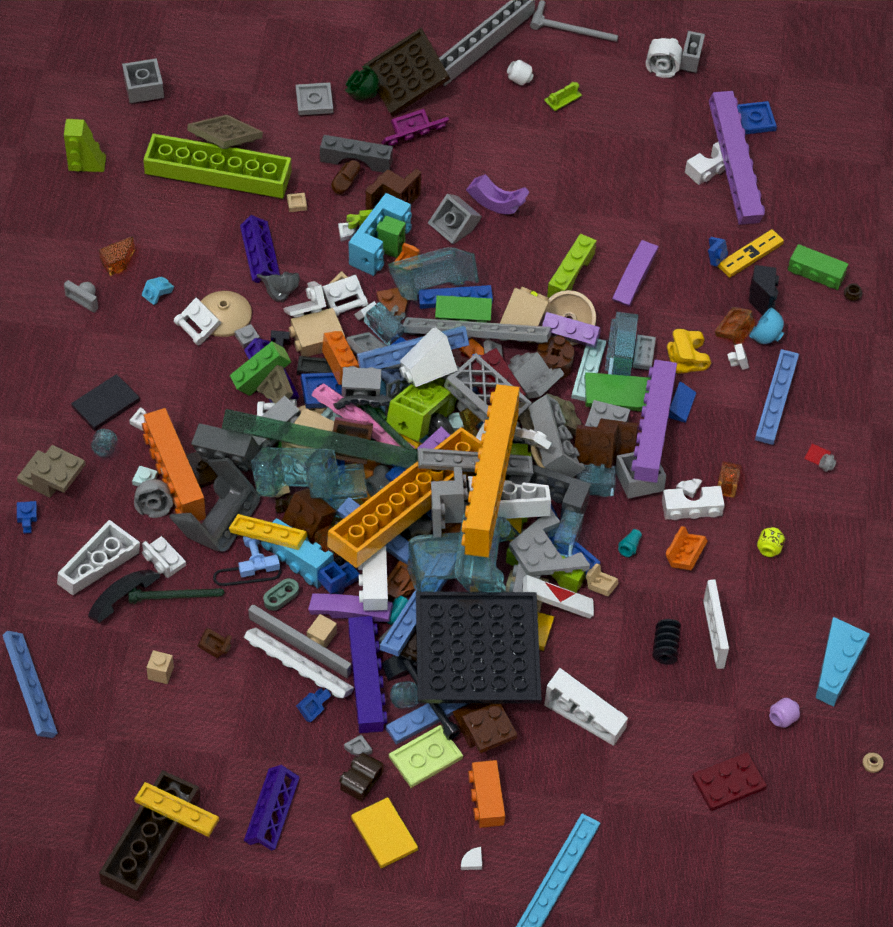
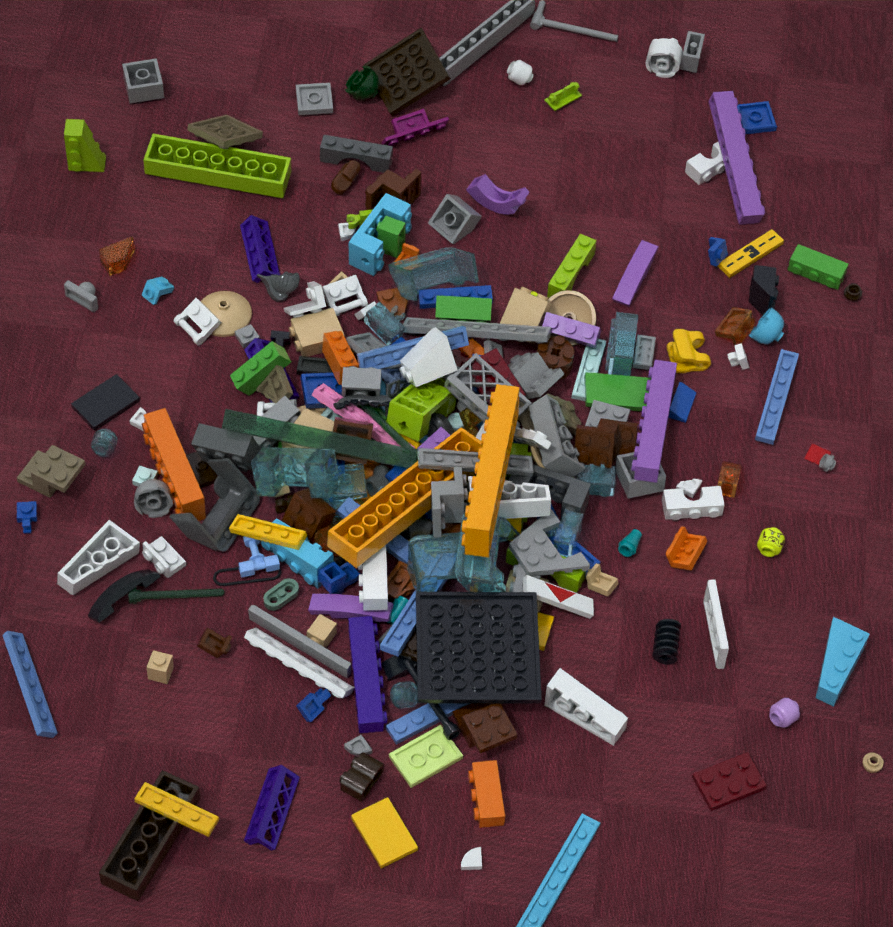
tan tile [287,193,307,212] -> none

